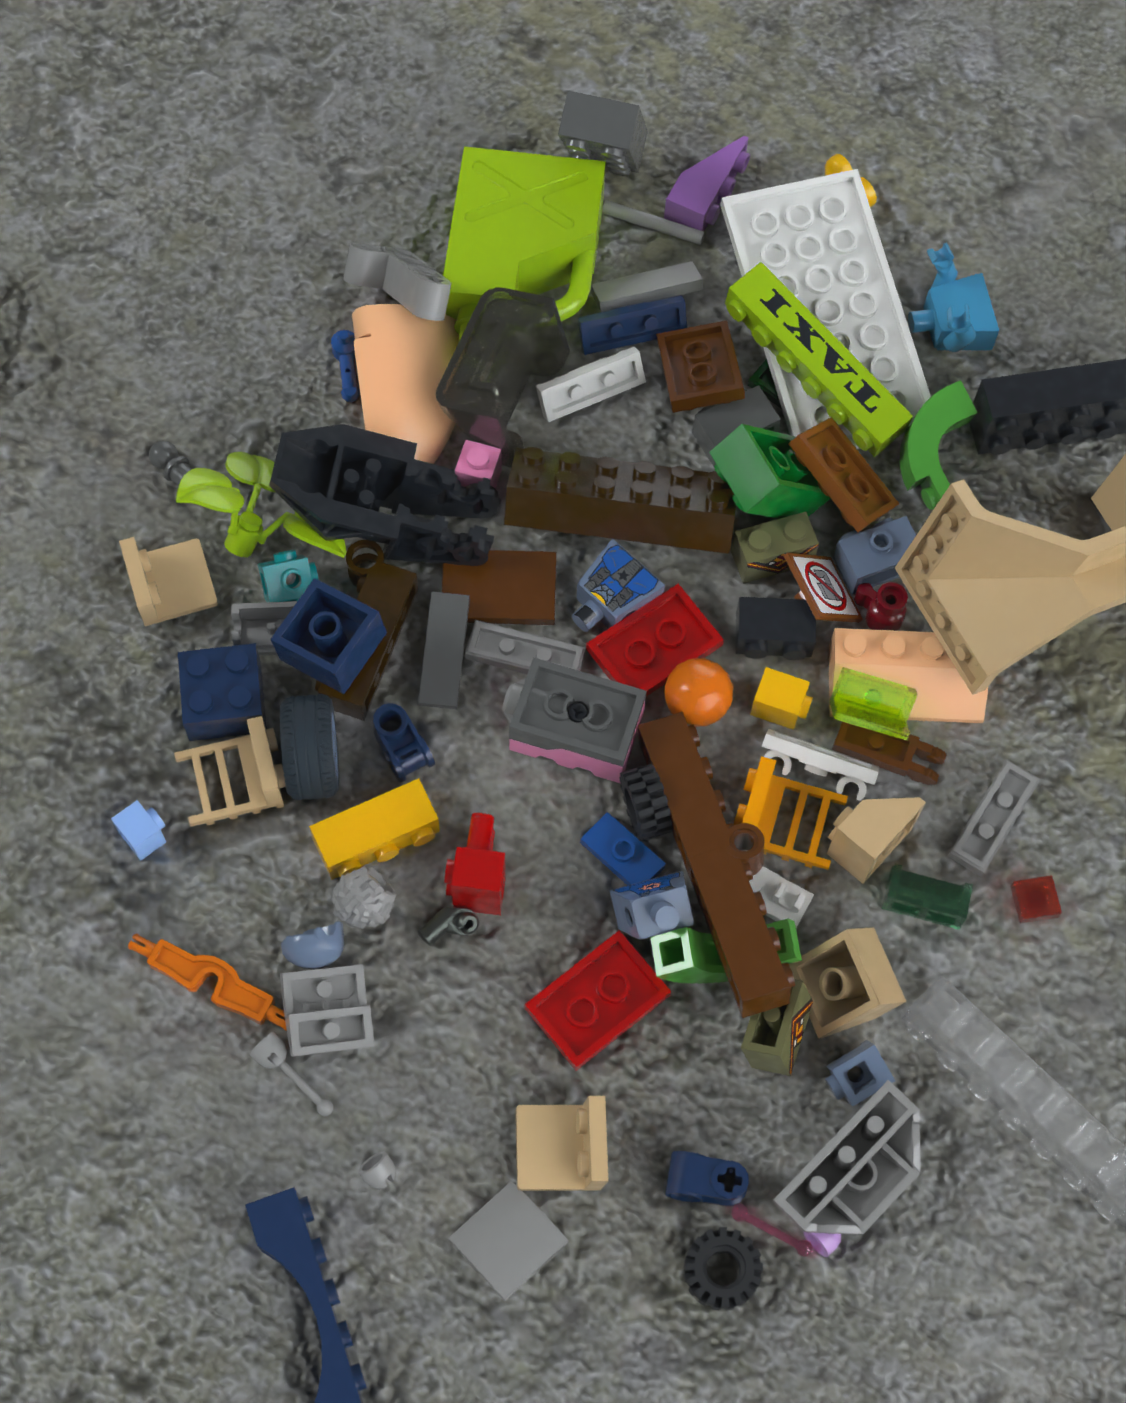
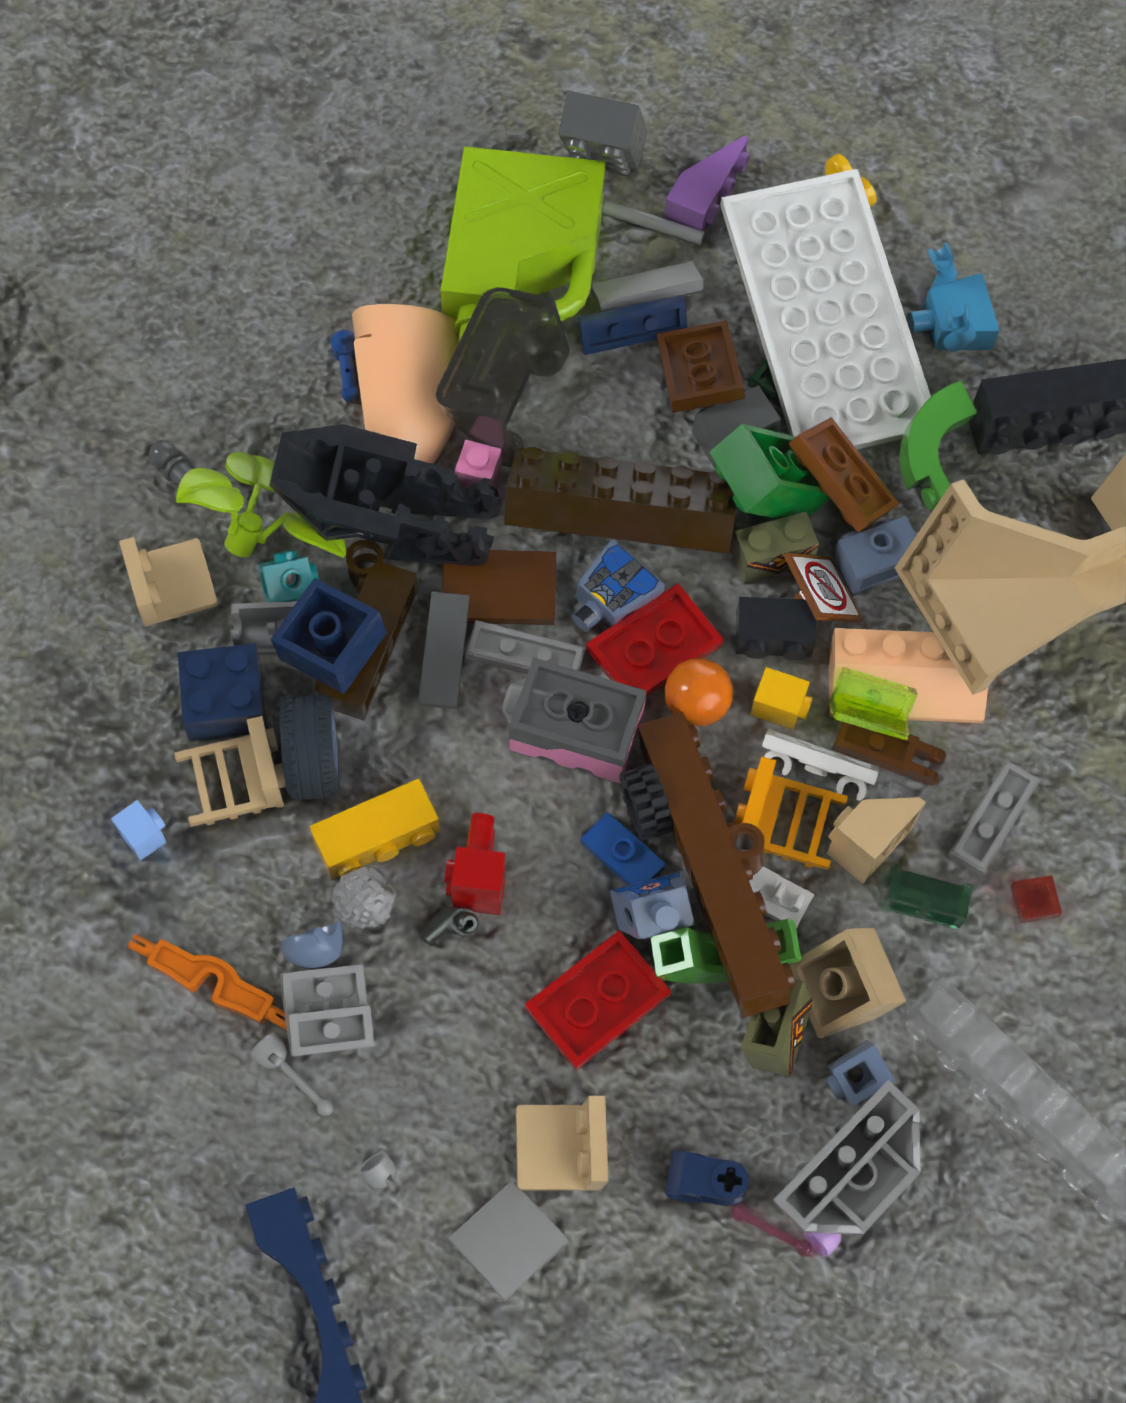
light grey beam [343,242,452,321] -> none
dark blue piece [373,703,435,783] -> none
white plate [536,347,646,422] -> none
black tyre [683,1227,763,1311] -> none
lime brick [725,262,913,458] -> none
dark red piece [854,582,908,631] -> none

